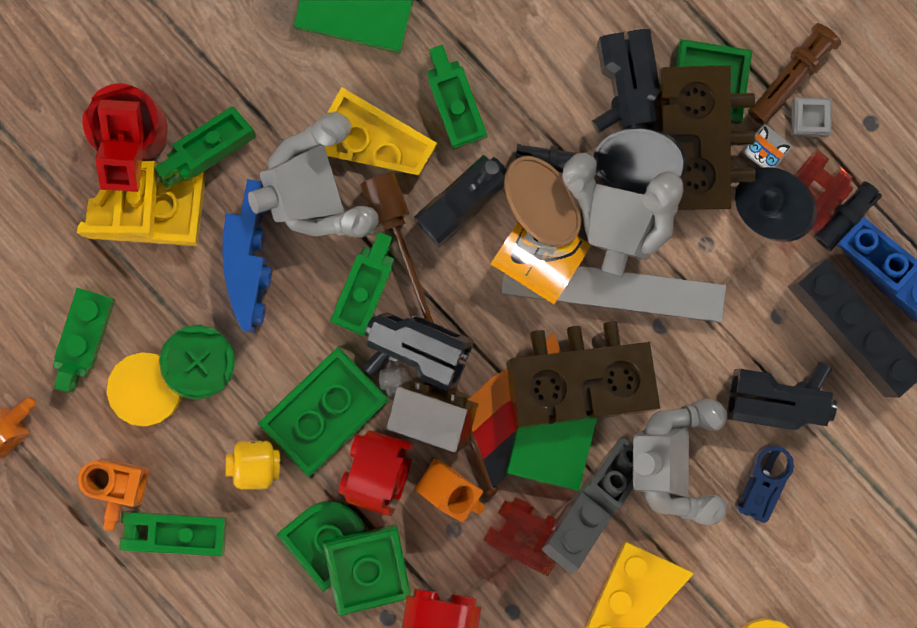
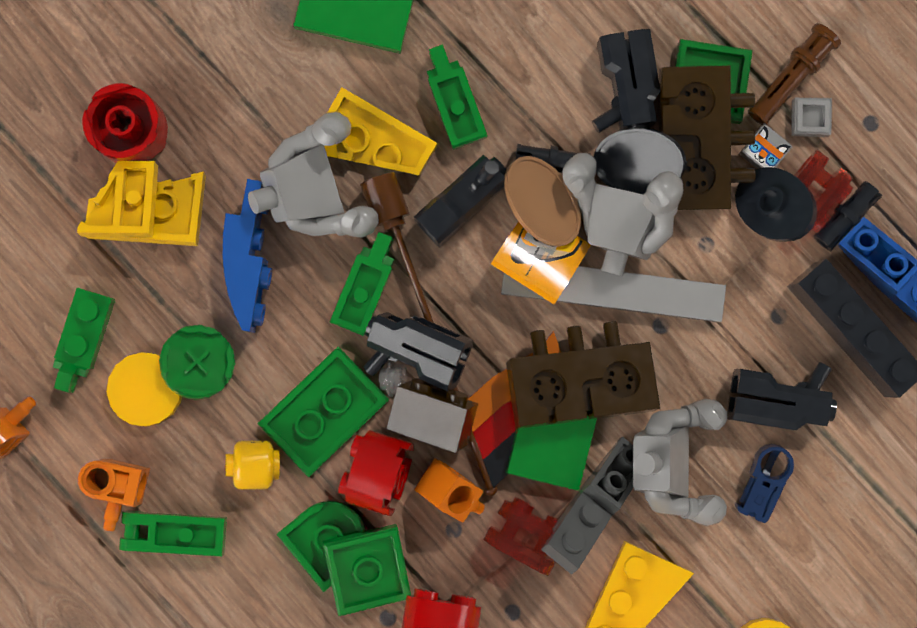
red slope [95,100,144,192] -> none
green hinge [154,106,256,189] -> none

